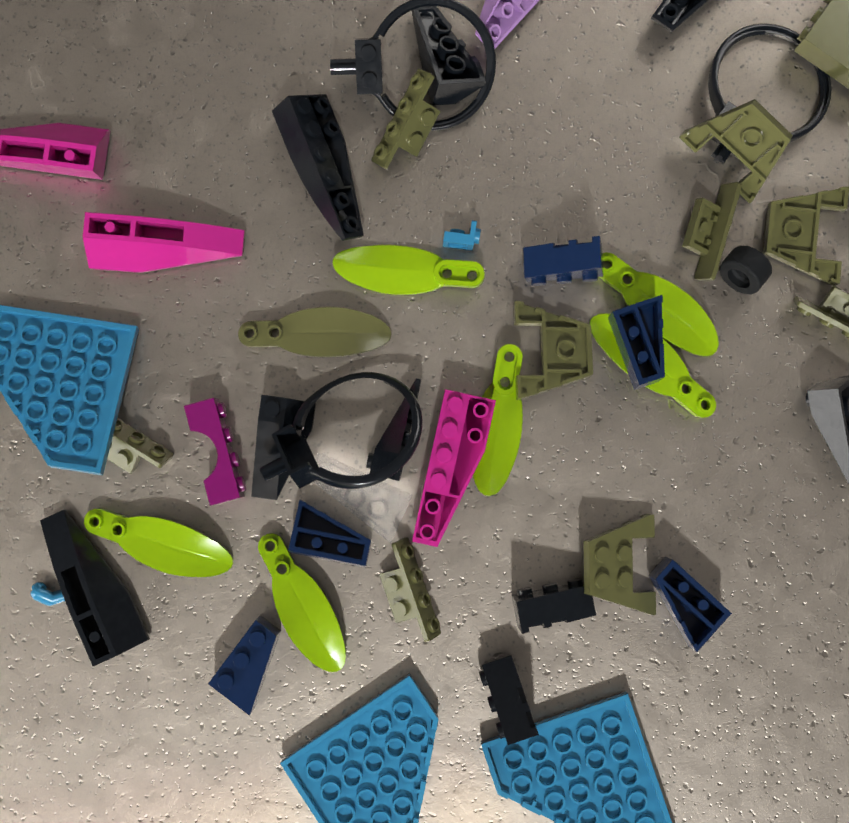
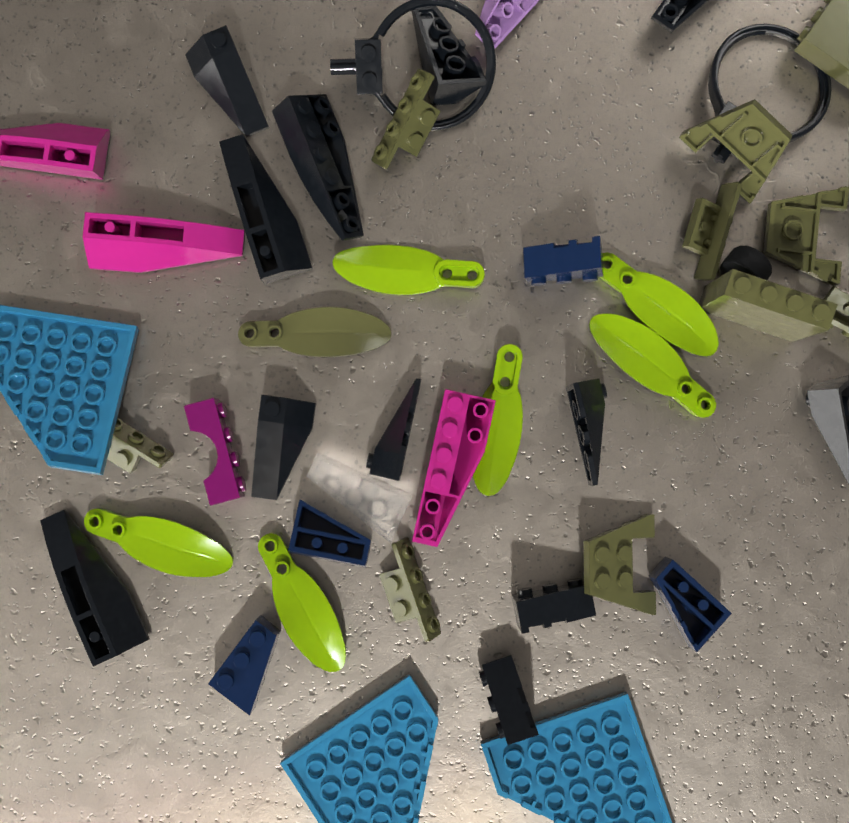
dark azure arm [30,582,65,606] -> none
black brick [259,372,423,489] -> none
dark azure bracket [443,220,481,251] -> none
olive wing [513,301,593,400] -> none
dark blue wedge [608,295,665,390] -> none
none -> black wedge [185,25,269,137]
none -> black wedge [219,134,313,284]
none -> black wedge [566,379,607,486]
none -> olive brick [699,269,838,342]

